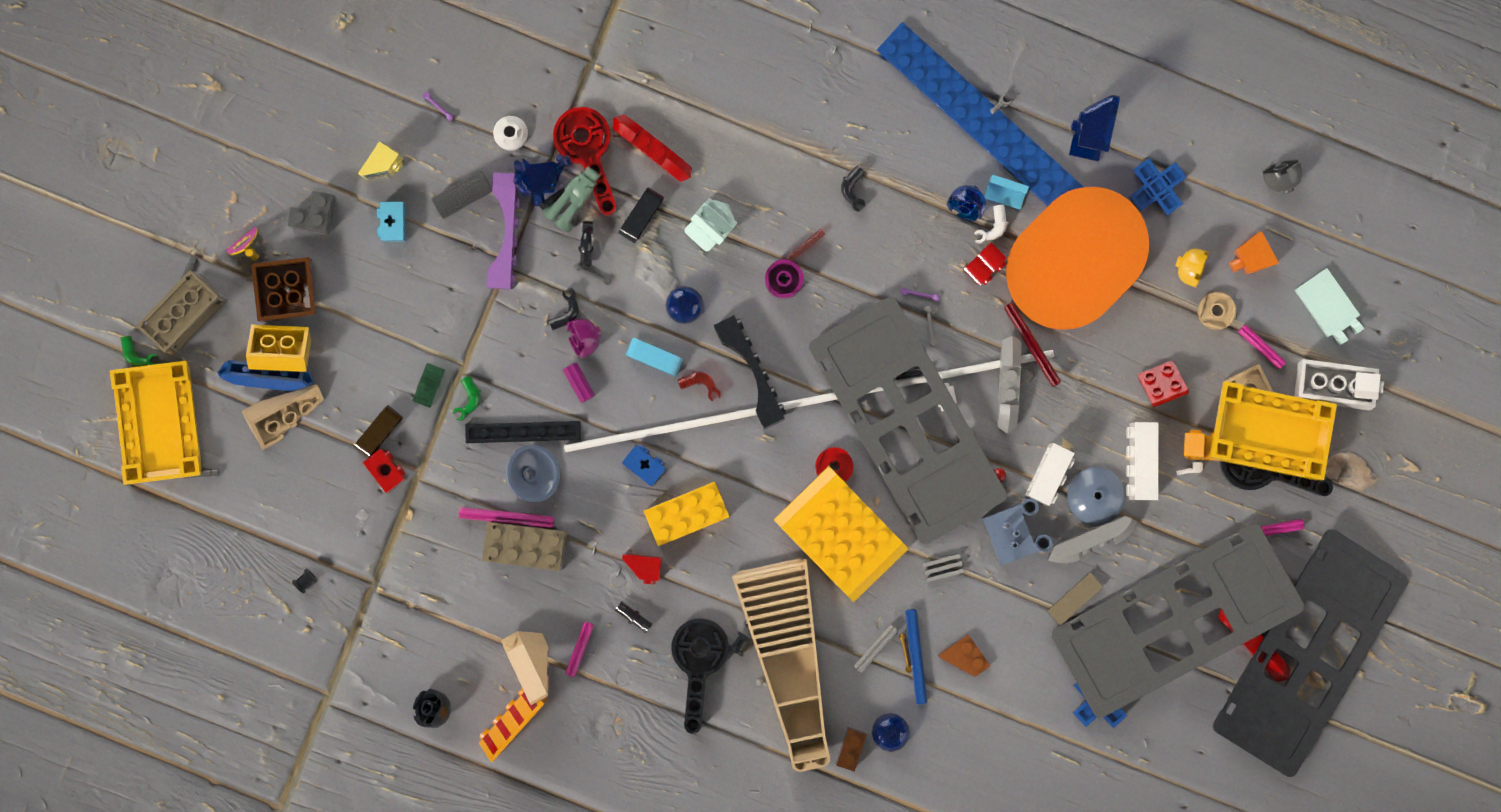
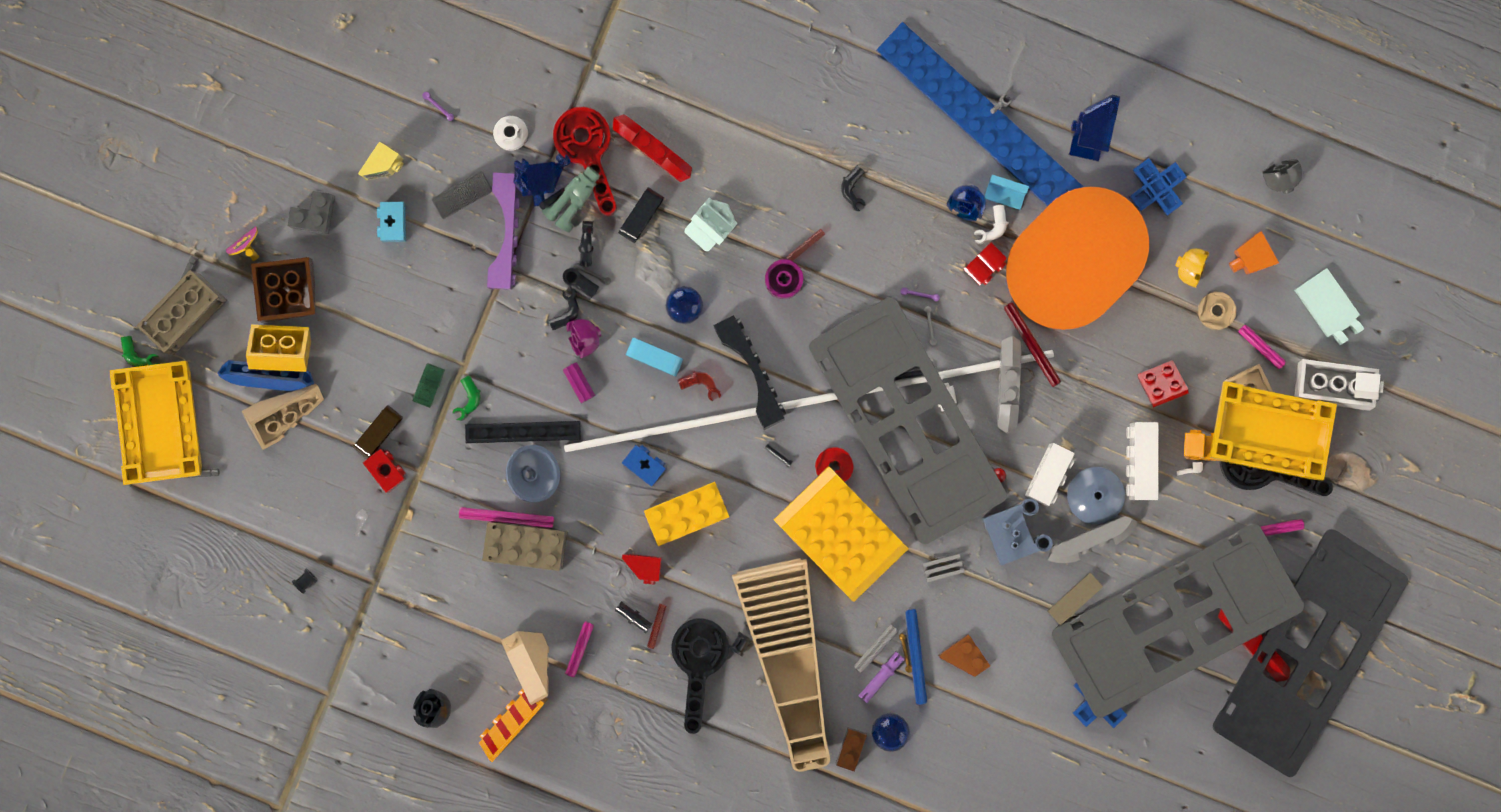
none -> black piece [563,268,599,300]
none -> clear red piece [647,604,667,649]
none -> black piece [765,444,793,467]
none -> medium lavender pin [858,651,905,703]

